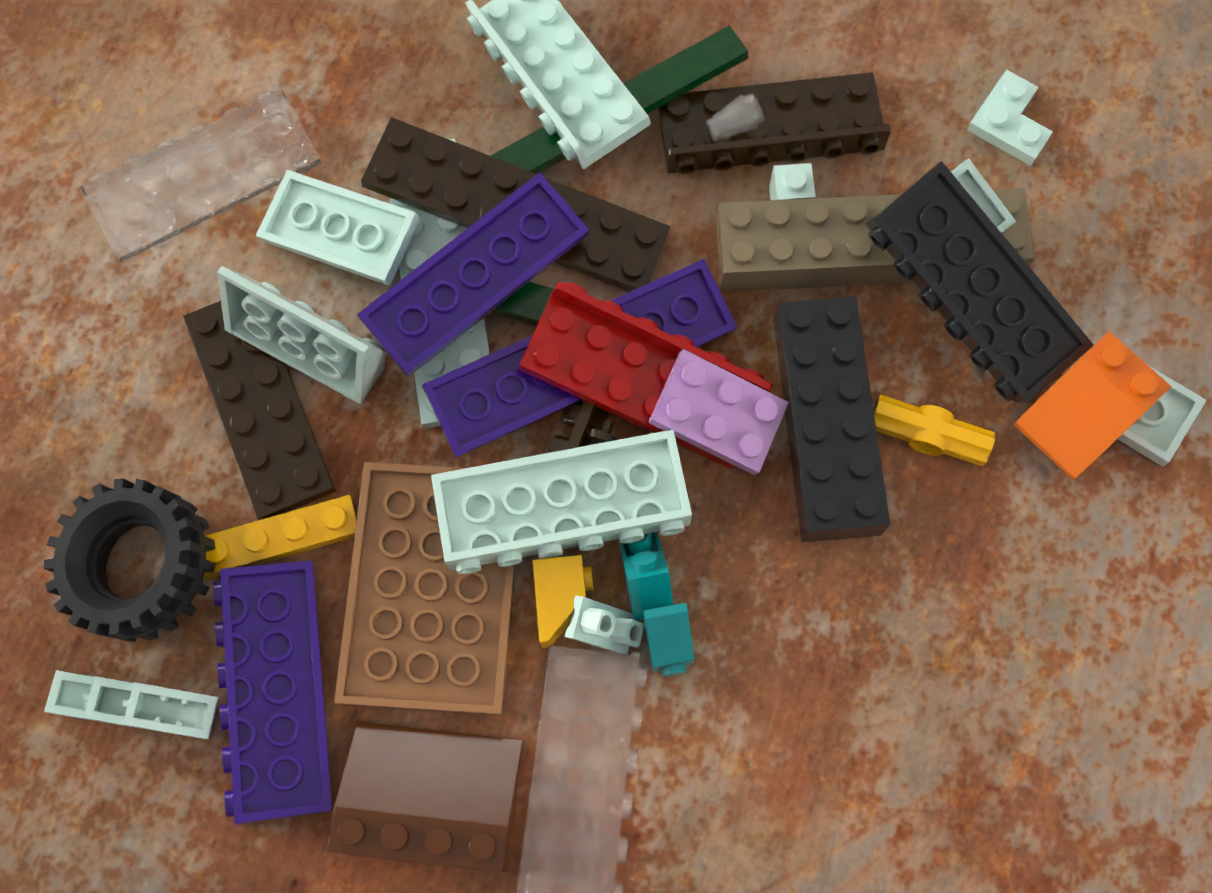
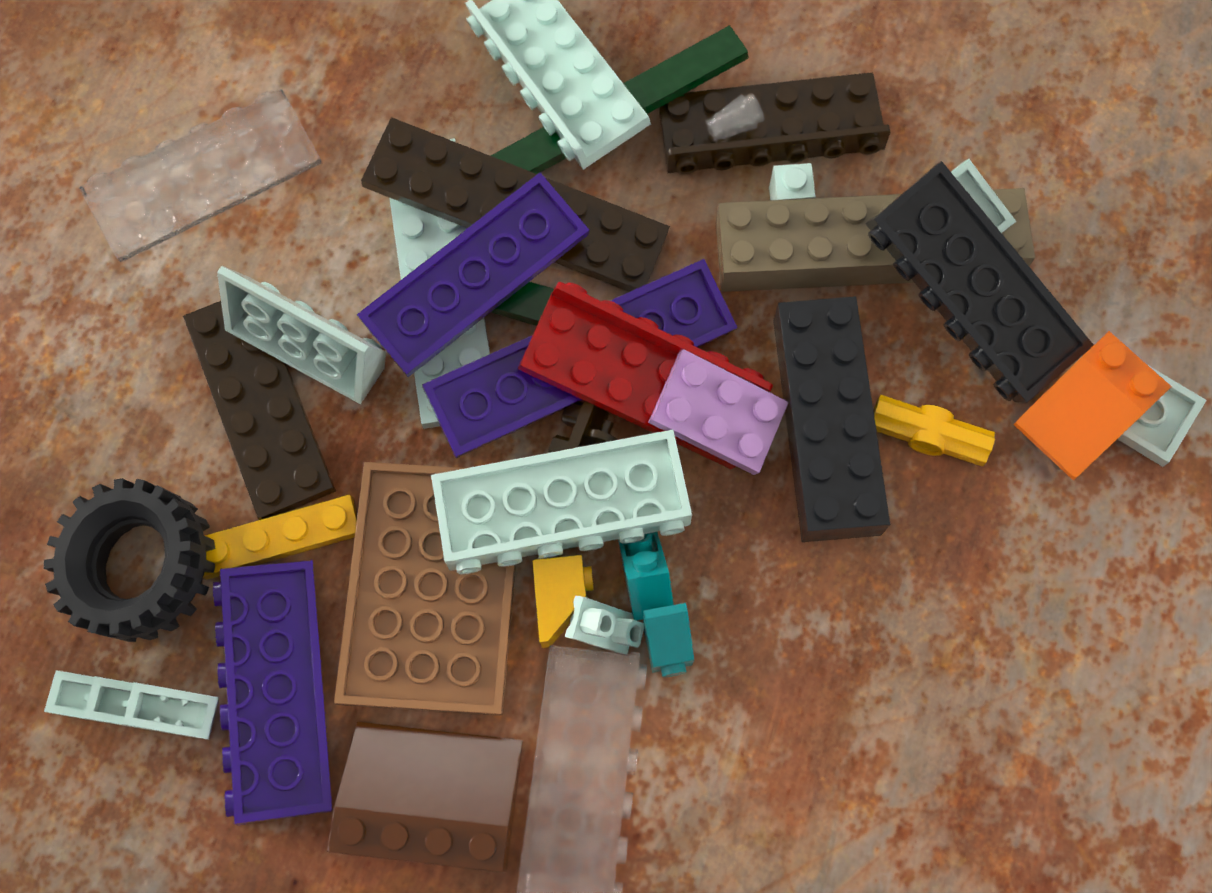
light aqua plate [256,170,421,286] -> none
light aqua plate [967,69,1053,166] -> none

